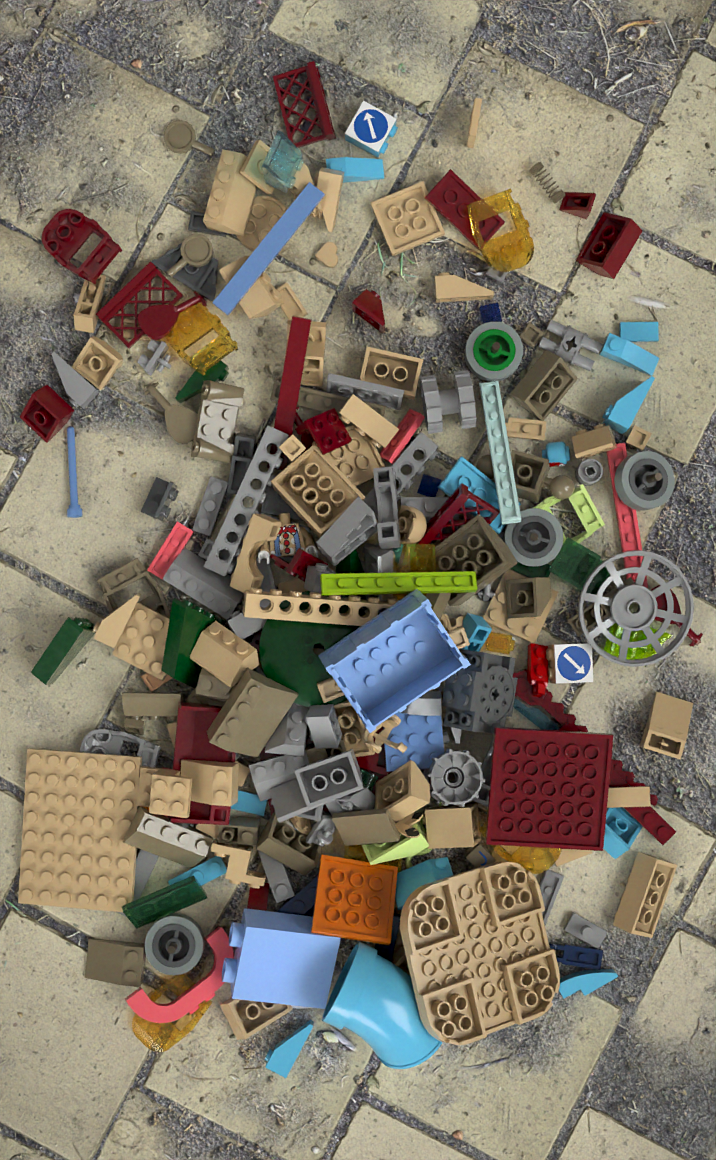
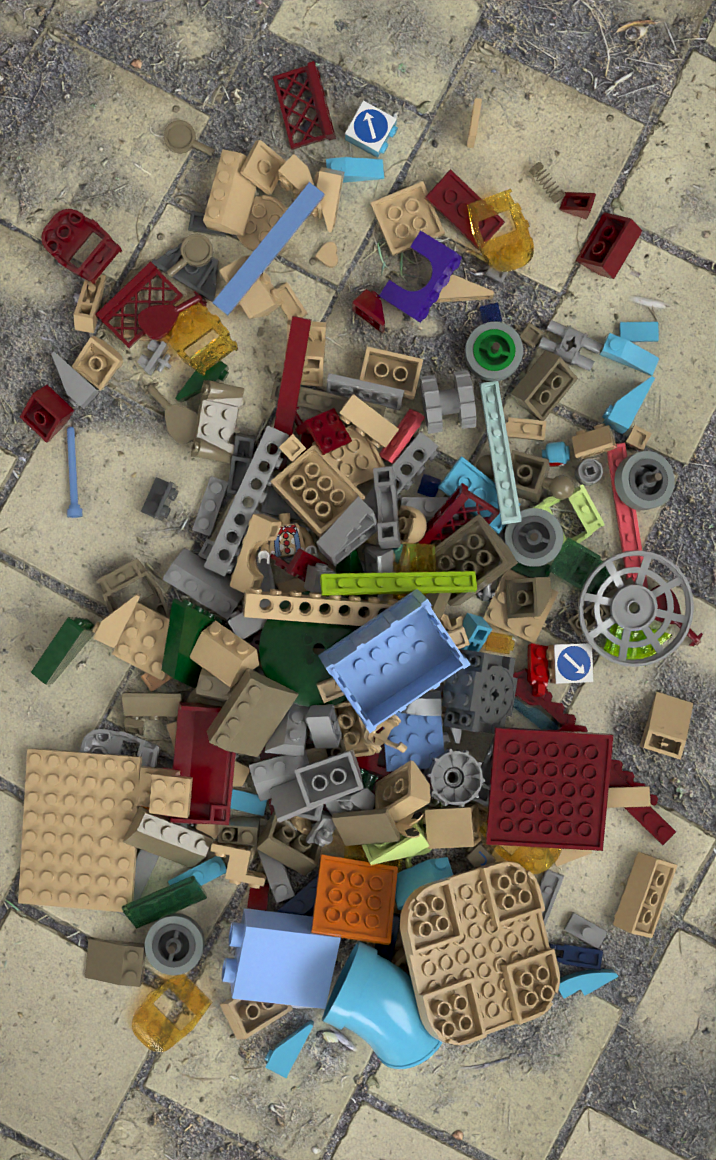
coral arch [125,926,234,1023] -> none
coral plate [147,521,194,580] -> none
tan slope [181,759,239,806] -> none
clear light blue slope [262,130,304,193] -> none
medium azure slope [603,807,643,859] -> none
none -> dark purple arch [379,230,462,323]

